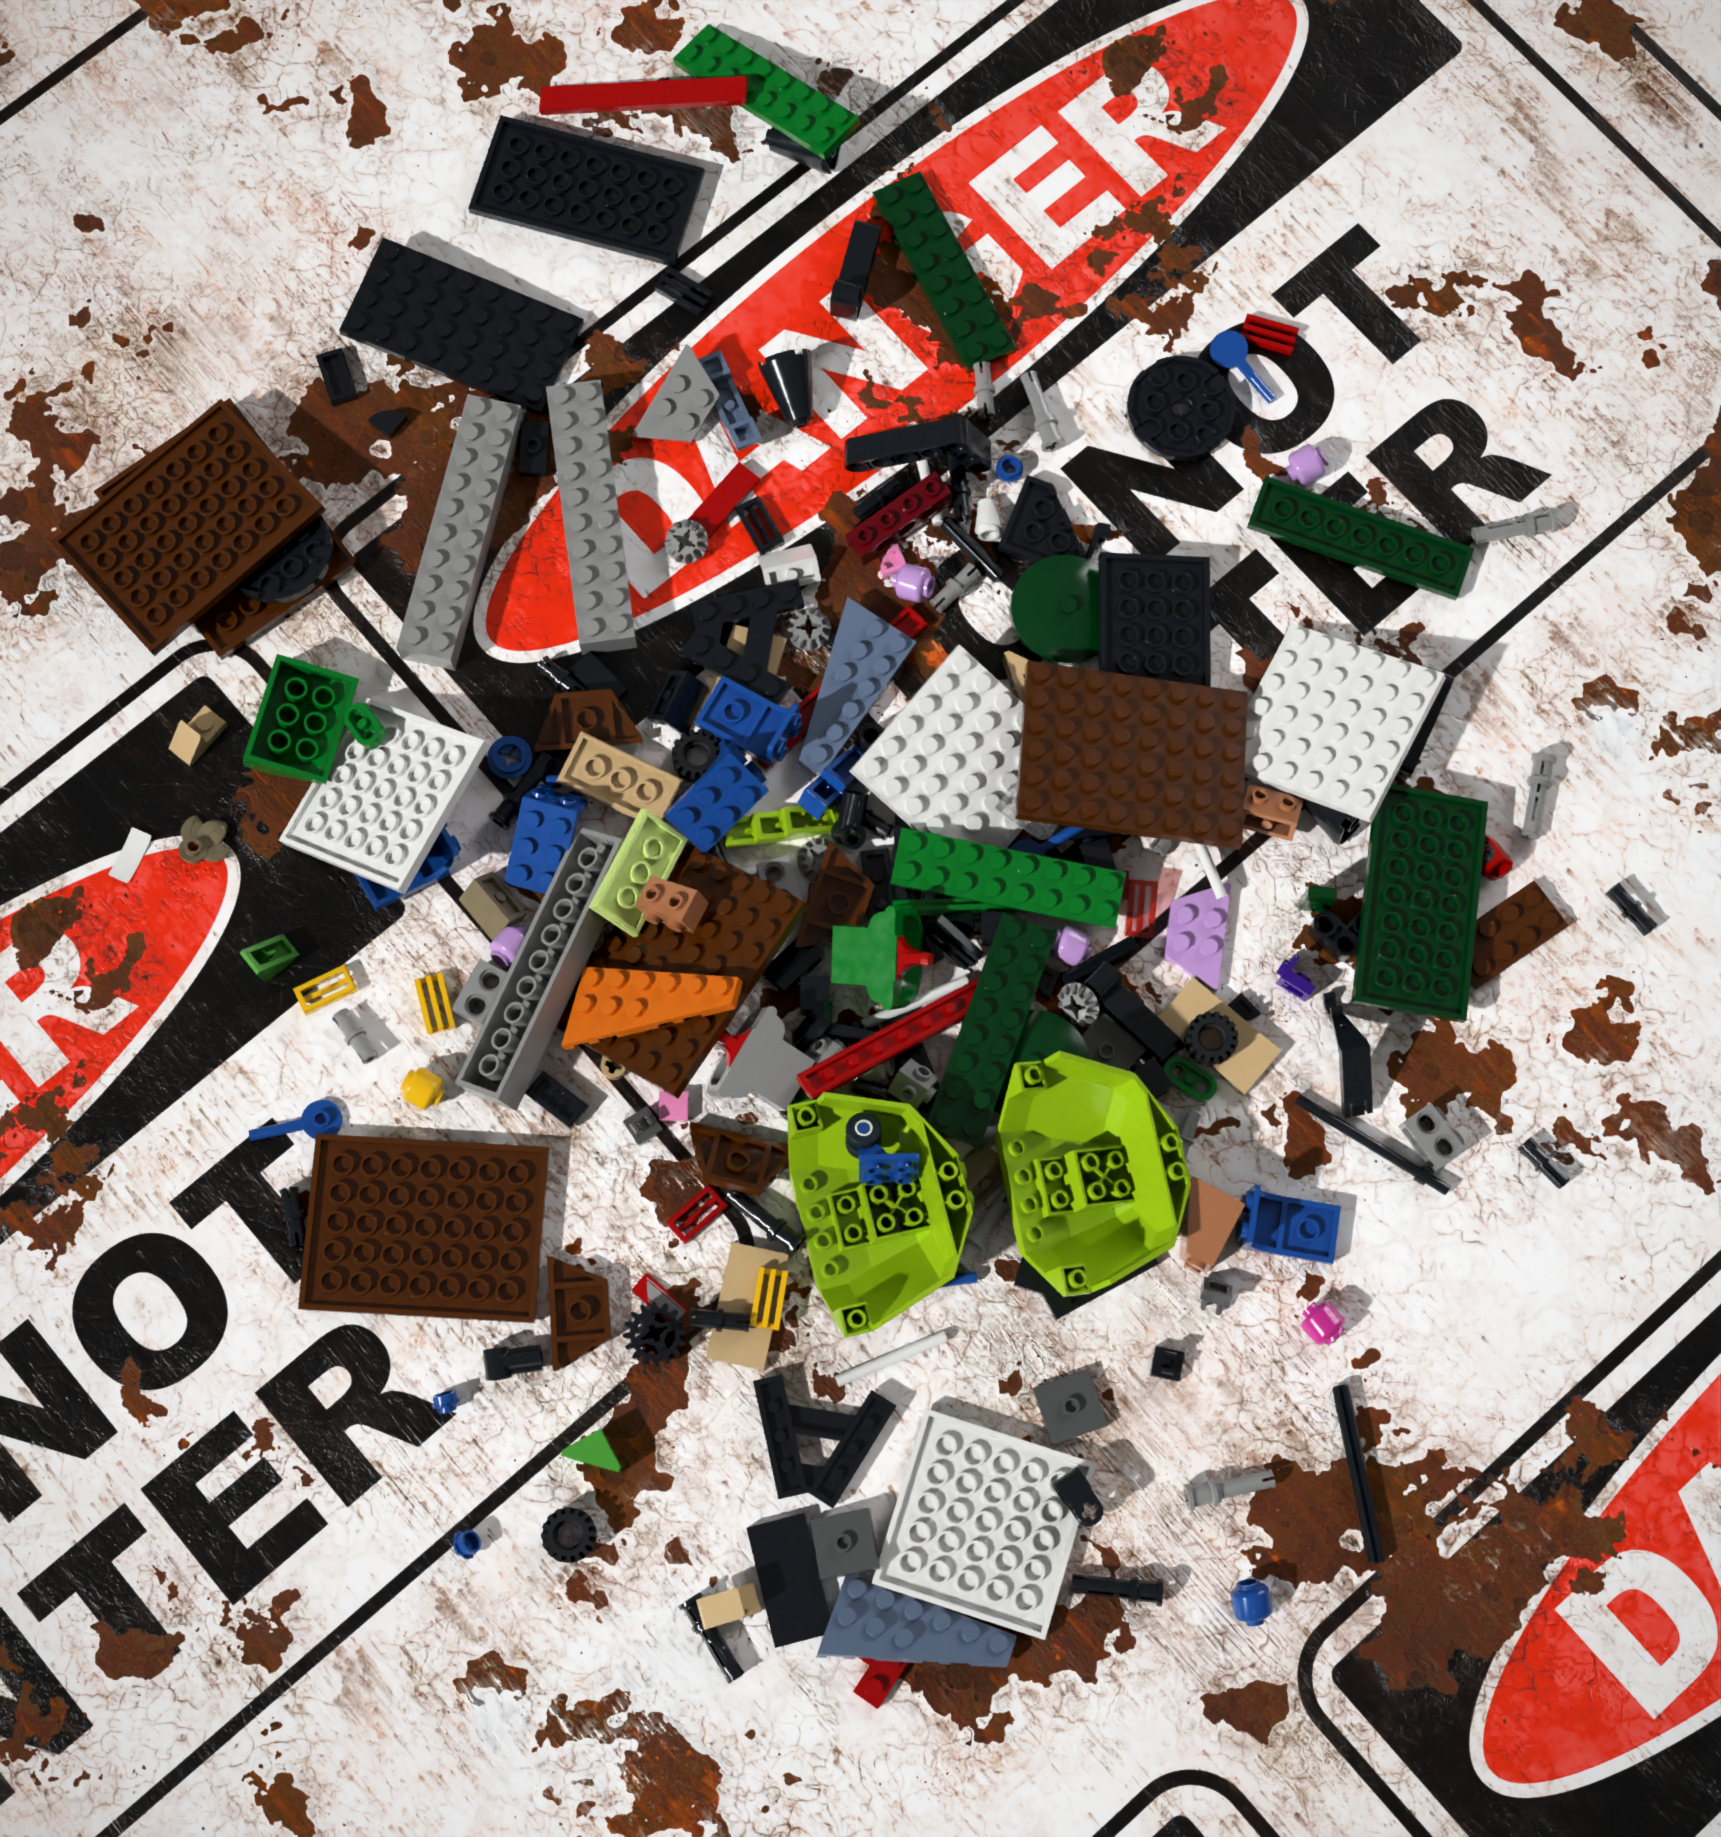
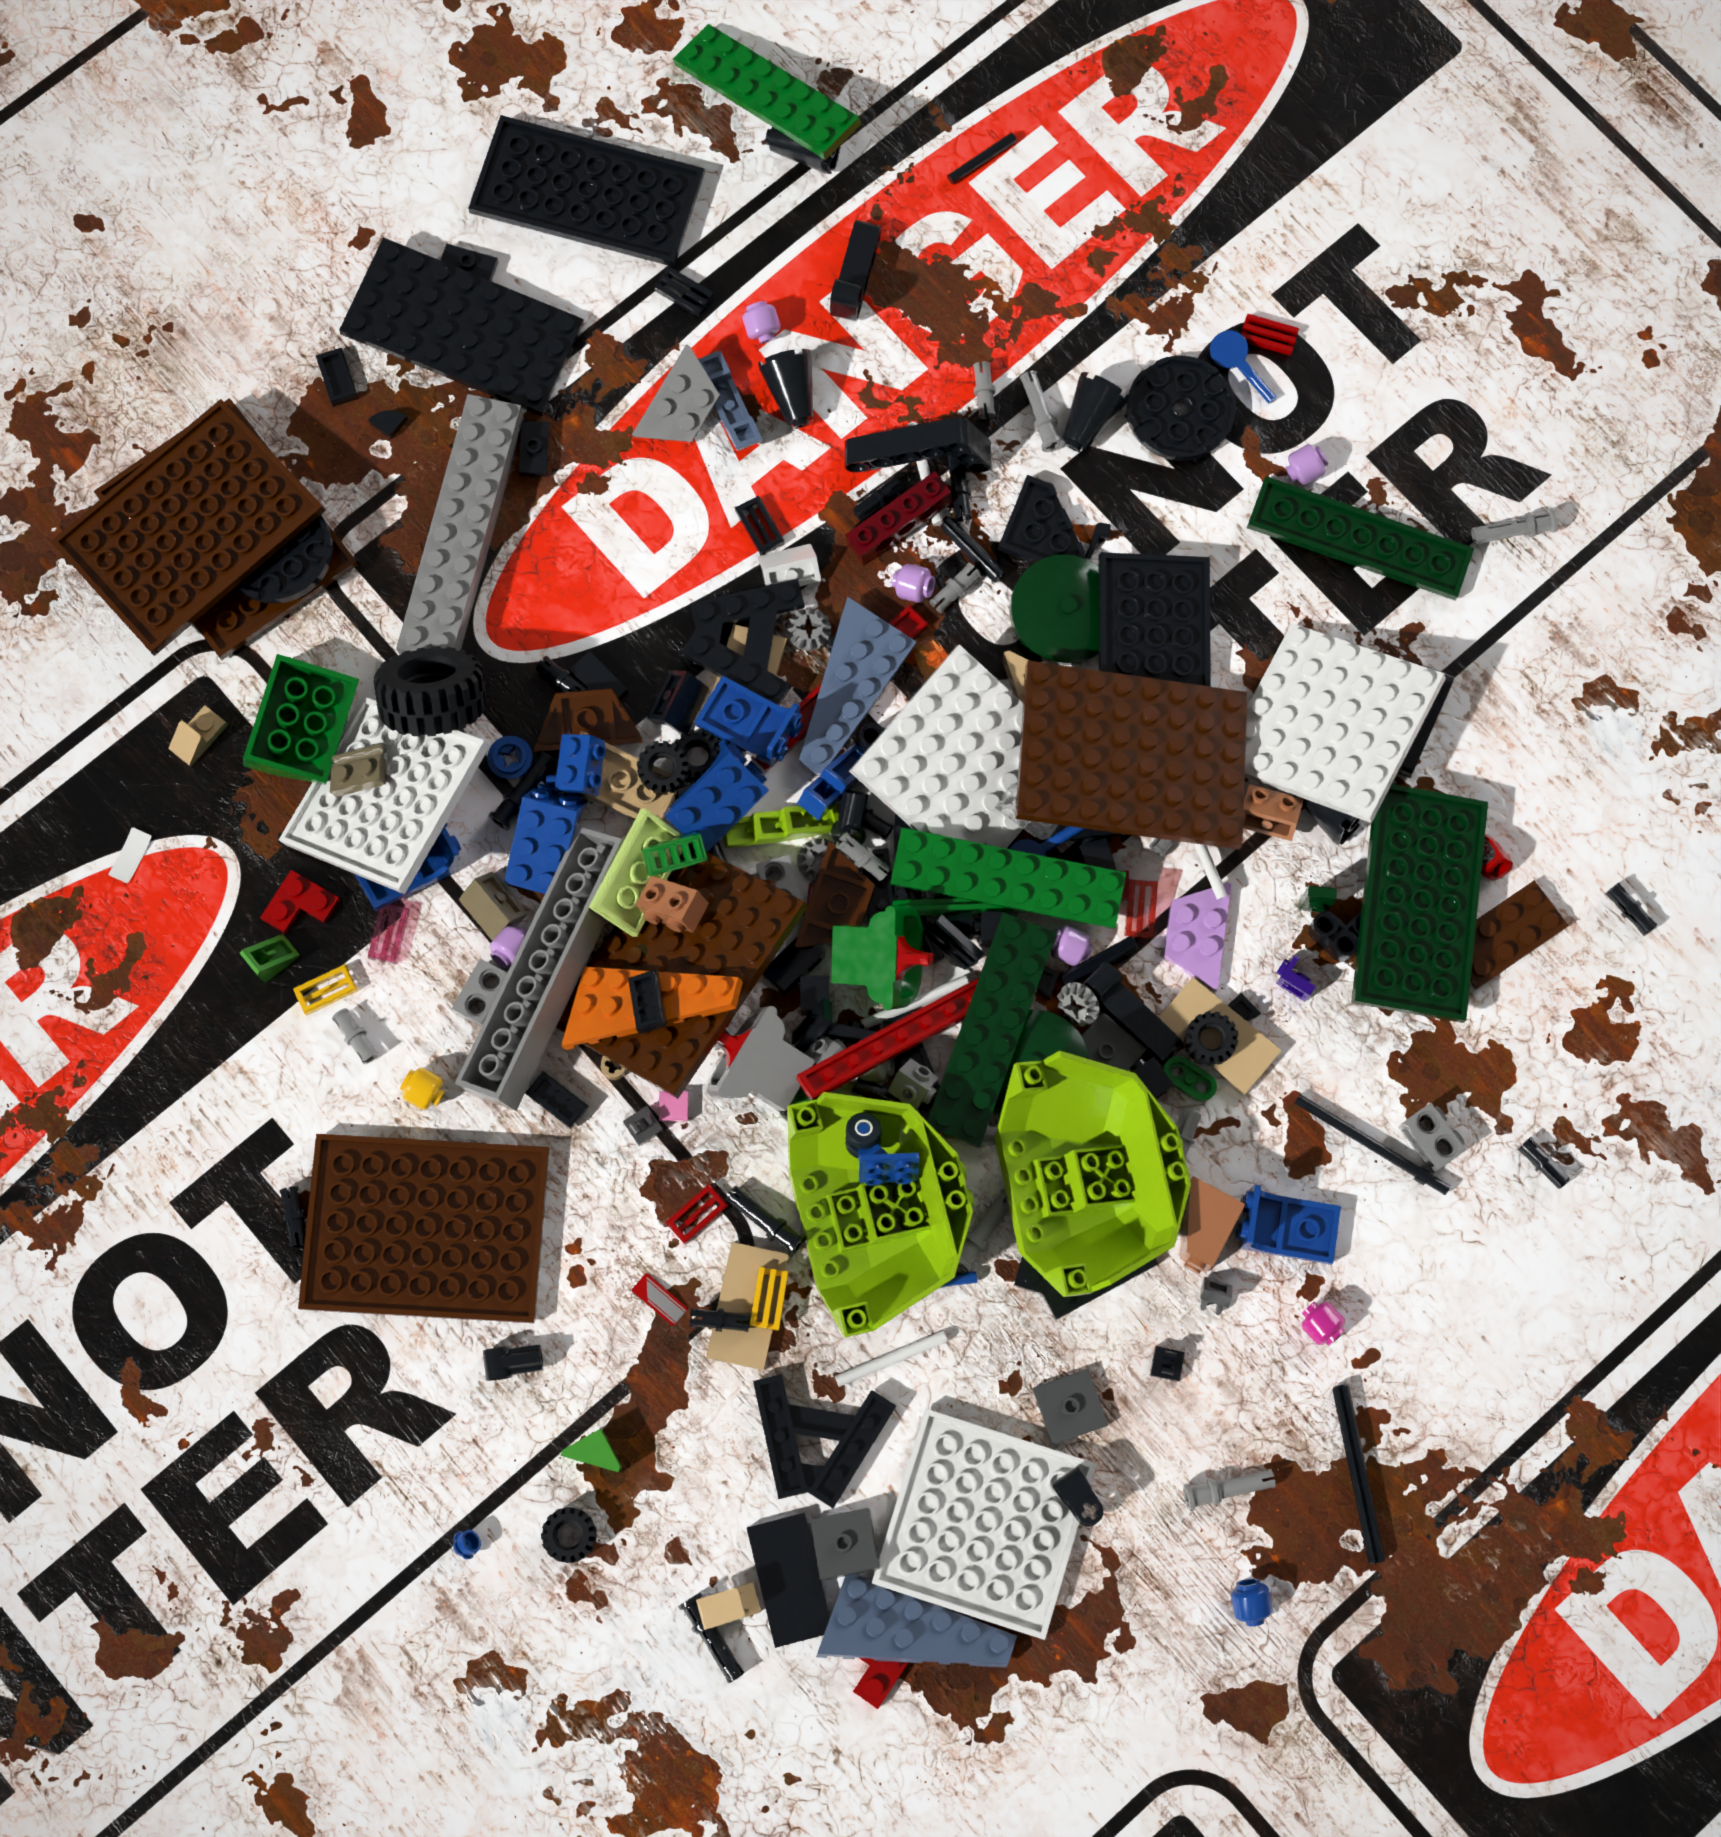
dark tan plate [179,815,231,864] -> none
blue piece [248,1100,343,1141] -> none
green plate [344,702,386,750] -> none
yellow tile [414,972,456,1035] -> none
blue plate [432,1390,460,1414] -> none
red tile [539,76,749,115] -> none
light grey brick [546,380,637,655] -> none
reddish brown wing [547,1256,612,1372] -> none
black gear [623,1302,688,1367] -> none
light grey gear [664,519,708,564] -> none
red tile [688,462,760,540] -> none
reddish brown wing [689,1122,789,1196] -> none
dark green plate [872,171,1017,374] -> none
bright pink tile [880,543,907,580] -> none
dark tan panel [962,1142,1004,1212] -> none
white cone [975,498,1002,542] -> none
blue plate [996,455,1023,483] -> none
black pin [1071,1574,1164,1607] -> none
black hinge [1323,992,1373,1118] -> none
light grey pin [1521,753,1557,840] -> none
none -> red plate [260,870,341,934]
none -> dark tan plate [330,744,387,797]
none -> clear pink tile [367,904,410,965]
none -> black tyre [373,647,487,737]
none -> black plate [440,243,499,281]
none -> blue bracket [555,734,606,796]
none -> black plate [628,970,668,1034]
none -> black tyre [637,741,689,795]
none -> green slope [641,832,707,876]
none -> lavender head [742,301,781,344]
none -> light grey pin [836,833,891,881]
none -> black bar [947,132,1017,184]
none -> black cone [1063,372,1129,452]

